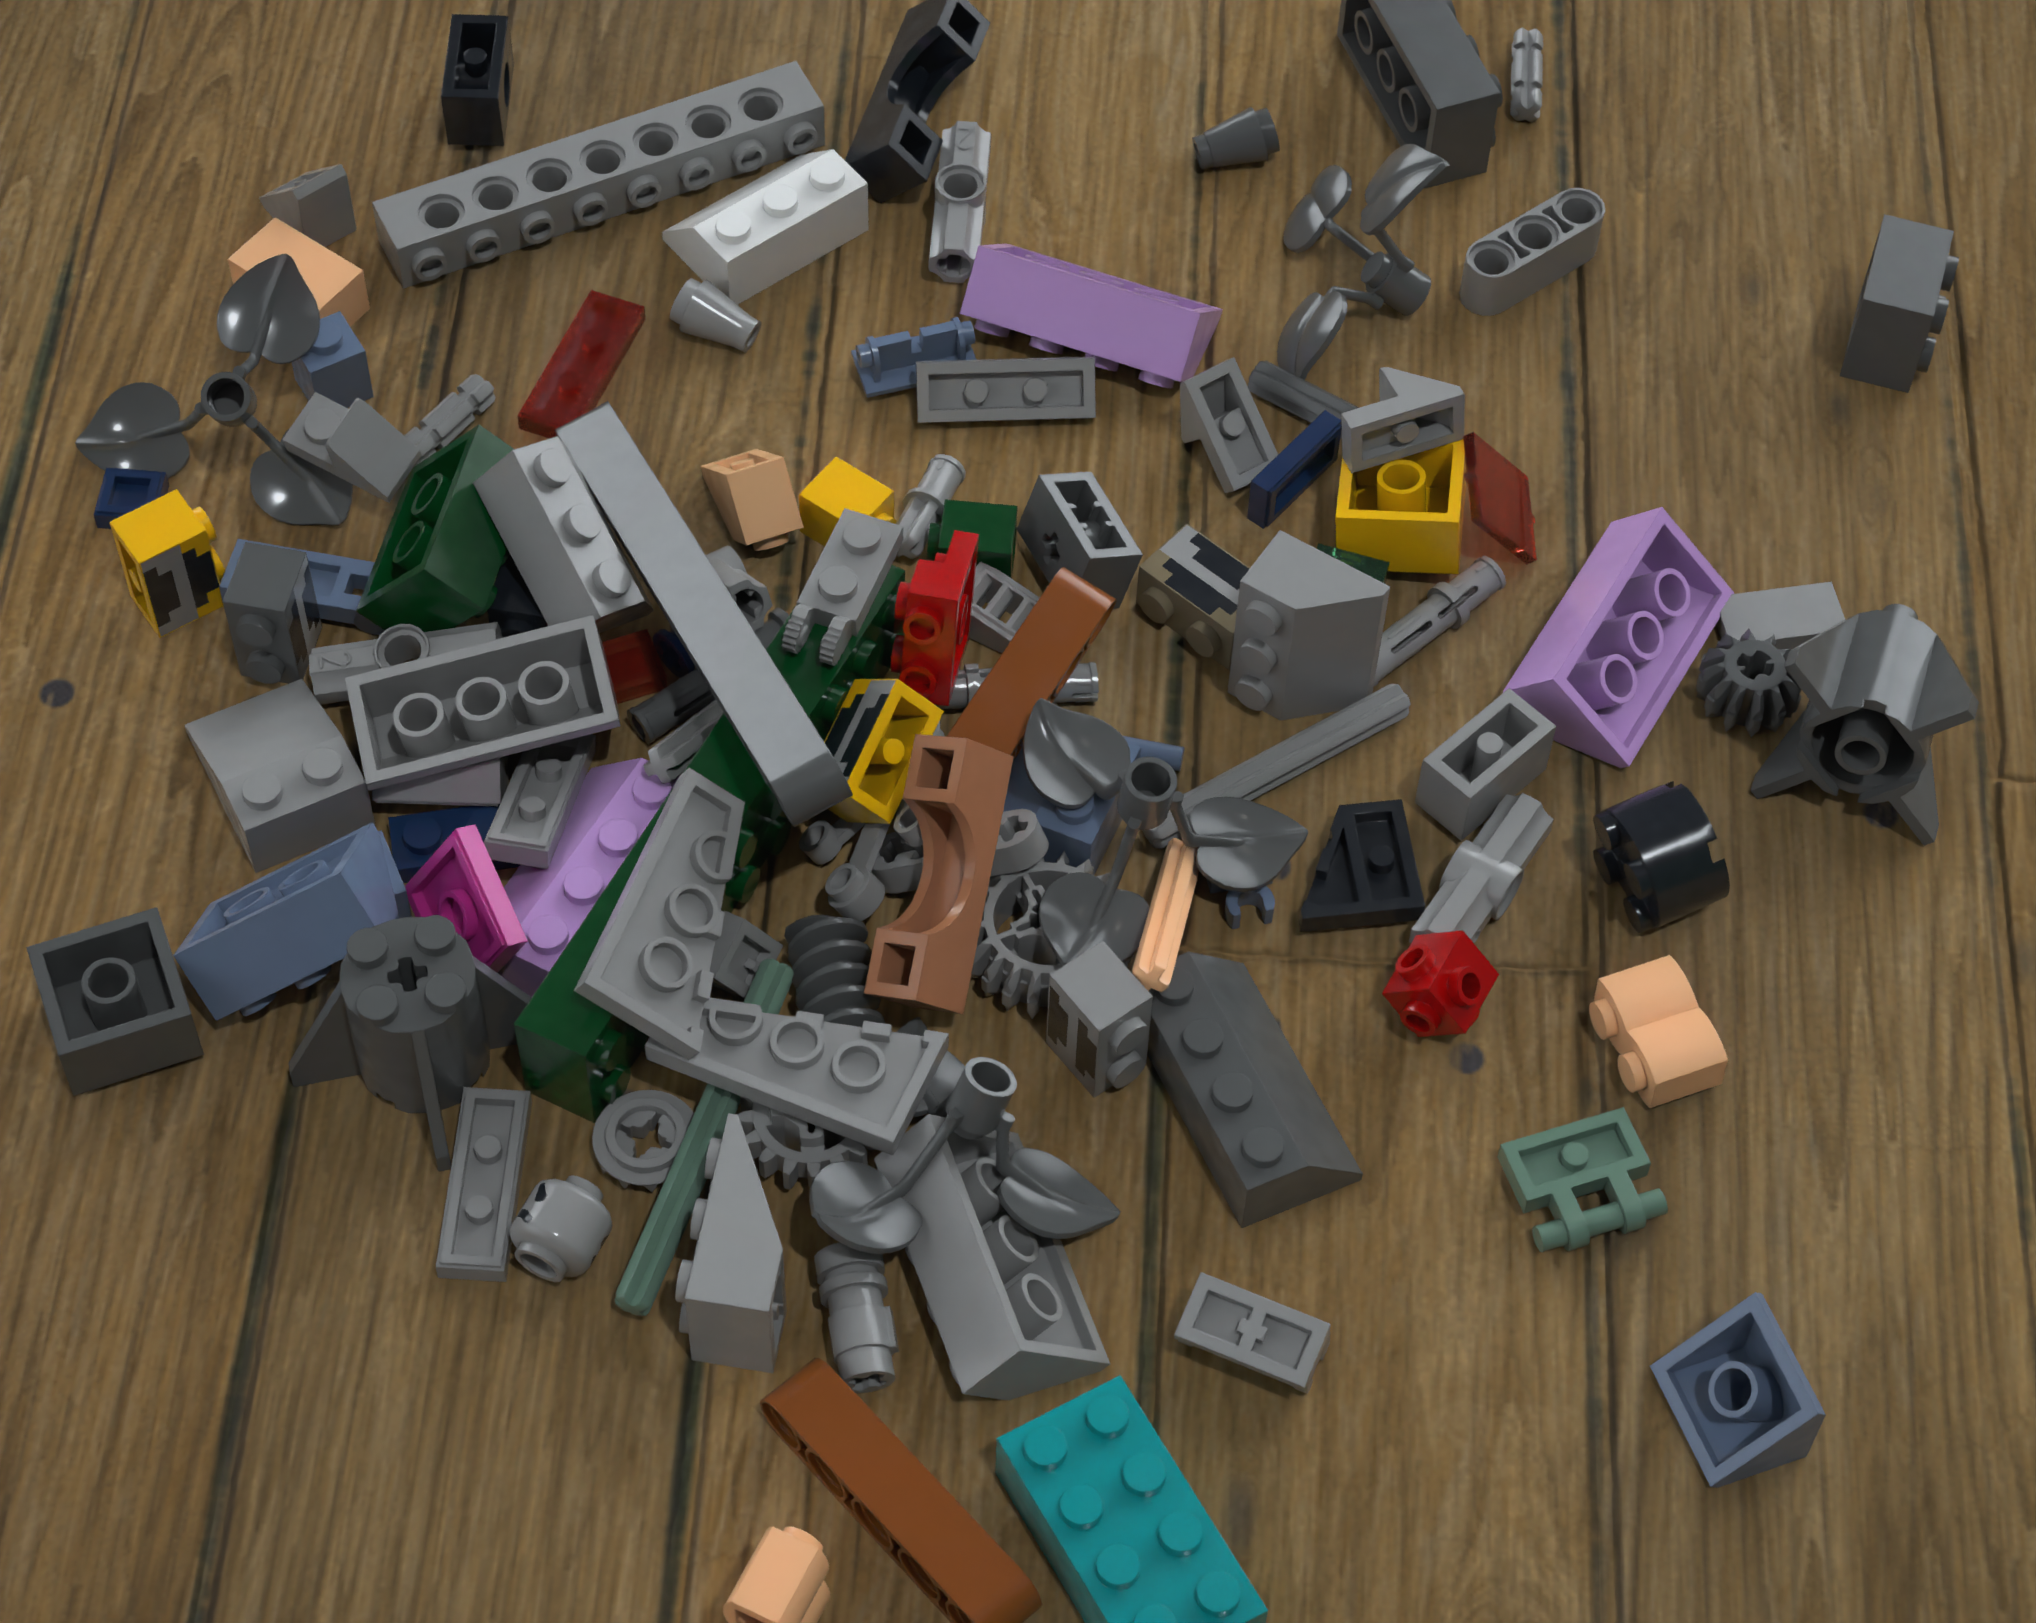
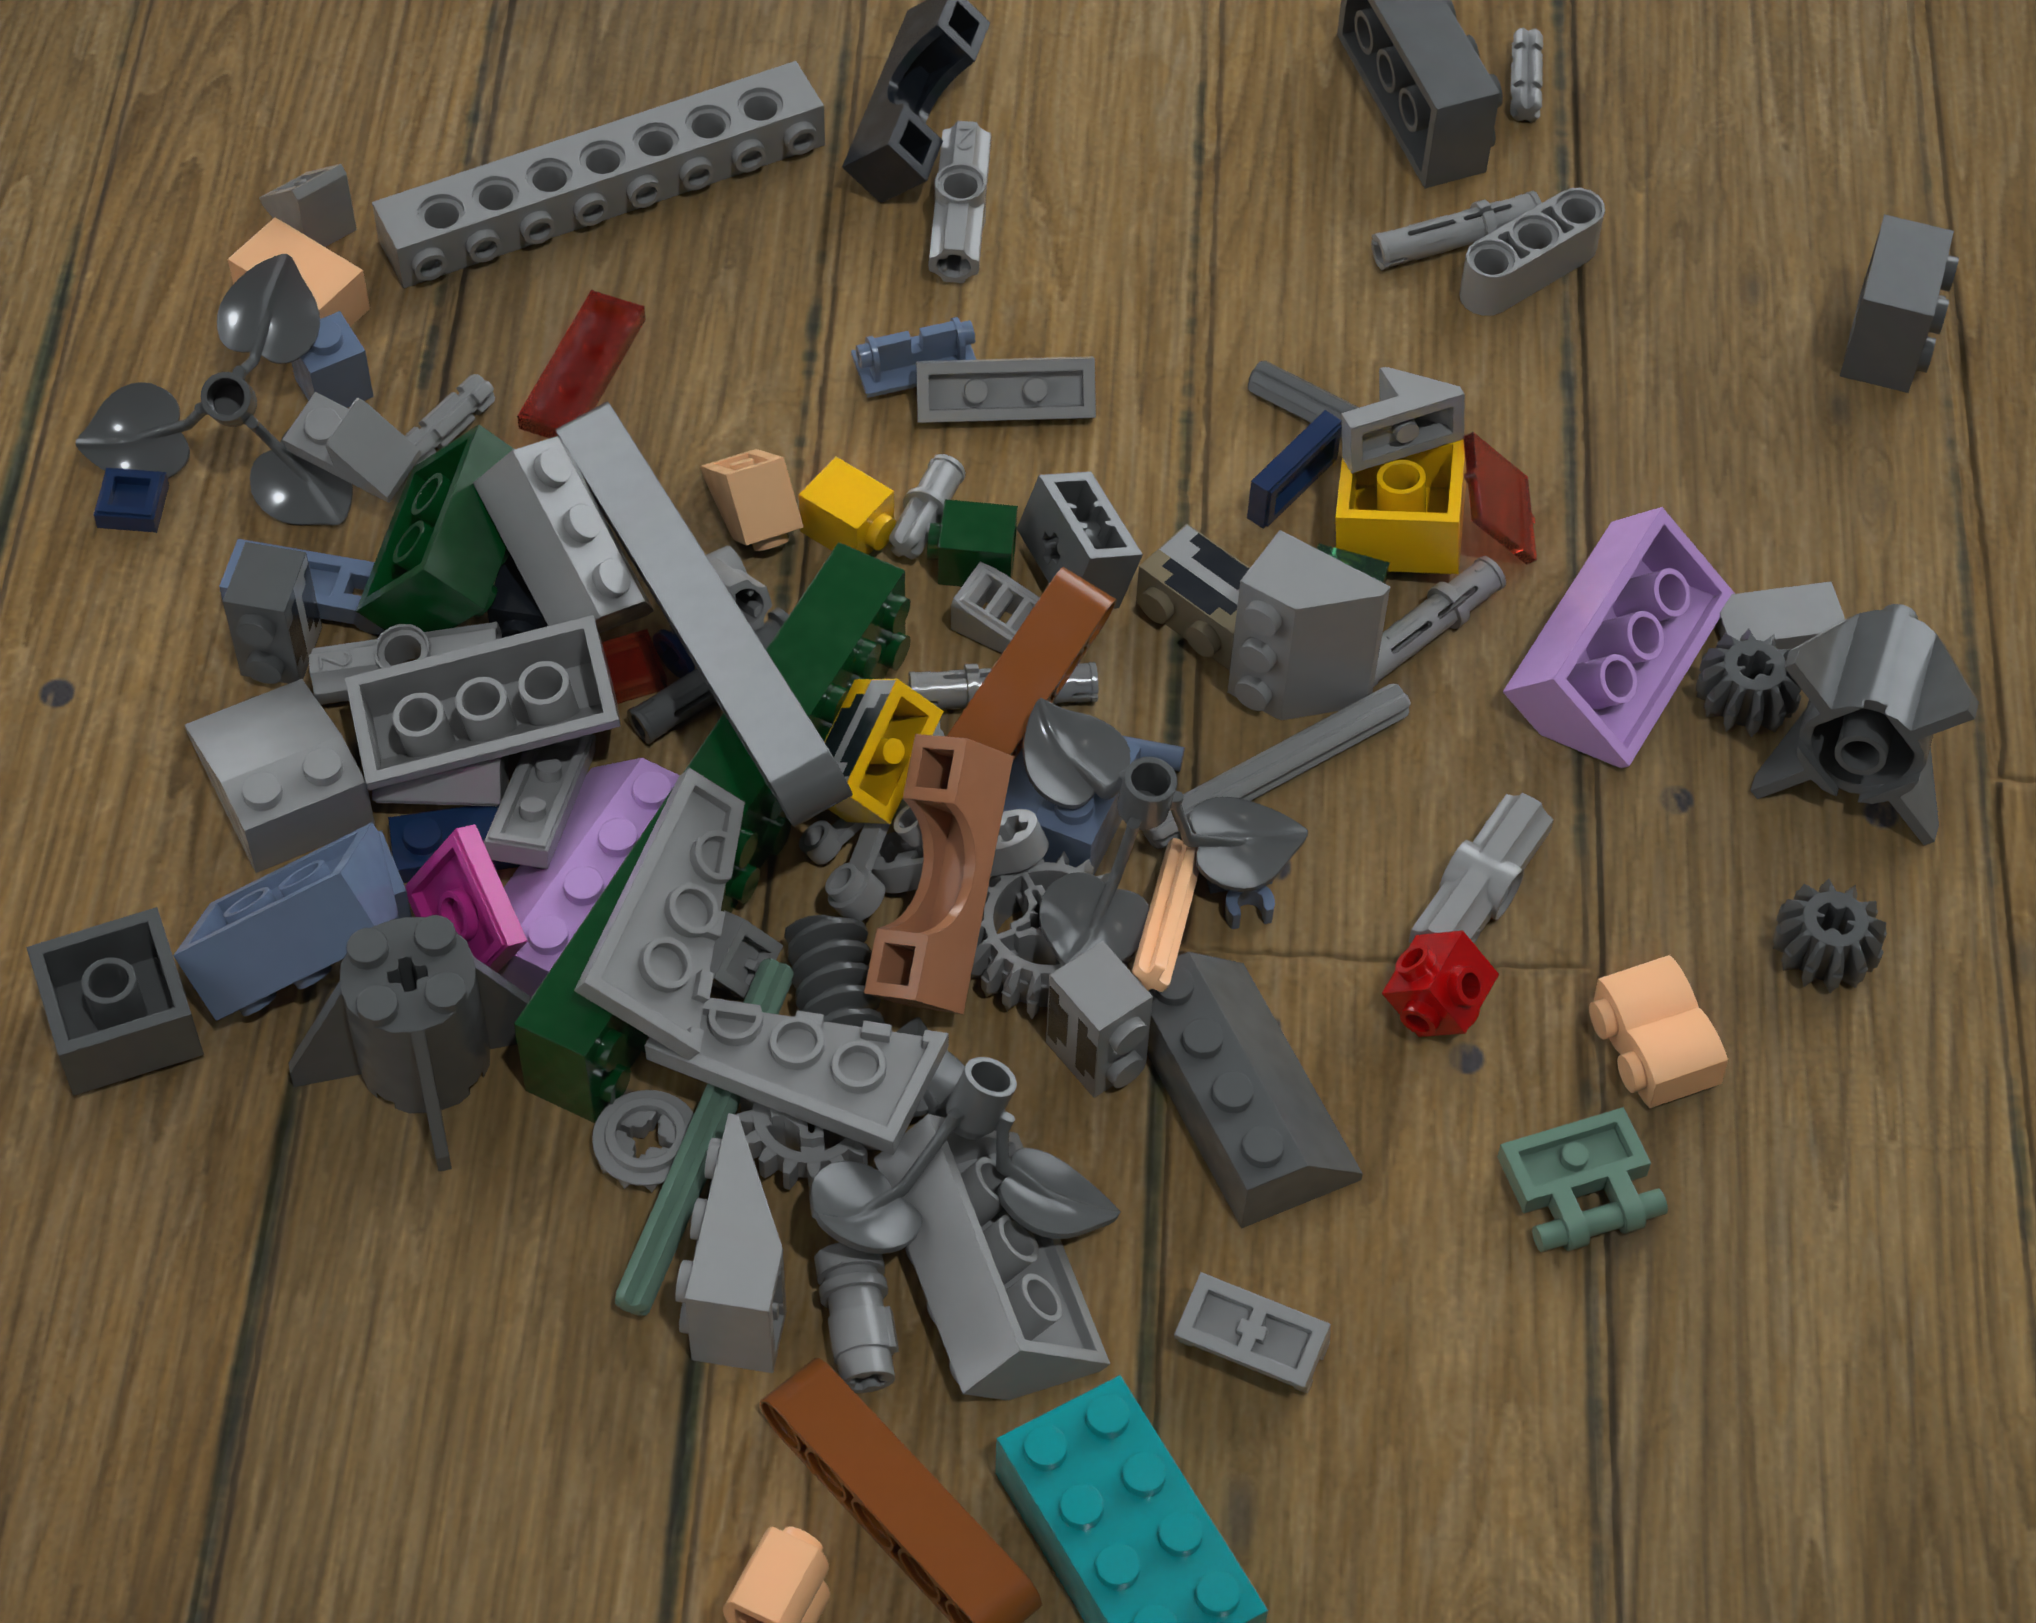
brick [110,489,225,638] -> none
light grey tile [436,1087,532,1282] -> none
black brick [441,14,514,146] -> none
light grey head [510,1175,612,1282] -> none
light grey axle [644,699,723,783] -> none
white slope [662,149,869,305] -> none
light grey cone [670,278,761,353] -> none
light grey hinge [782,508,903,666] -> none
red plate [891,530,979,706] -> none
lavender slope [960,244,1223,388] -> none
light grey slope [1180,357,1278,493] -> none
dark grey cone [1192,107,1280,170] -> none
dark grey plant [1277,144,1450,380] -> none
black wing [1299,799,1425,932] -> none
light grey brick [1415,688,1556,841] -> none
black brick [1593,781,1730,933] -> none
sand blue slope [1650,1292,1826,1488] -> none
none -> light grey pin [1371,191,1542,270]
none -> dark grey gear [1773,879,1887,993]

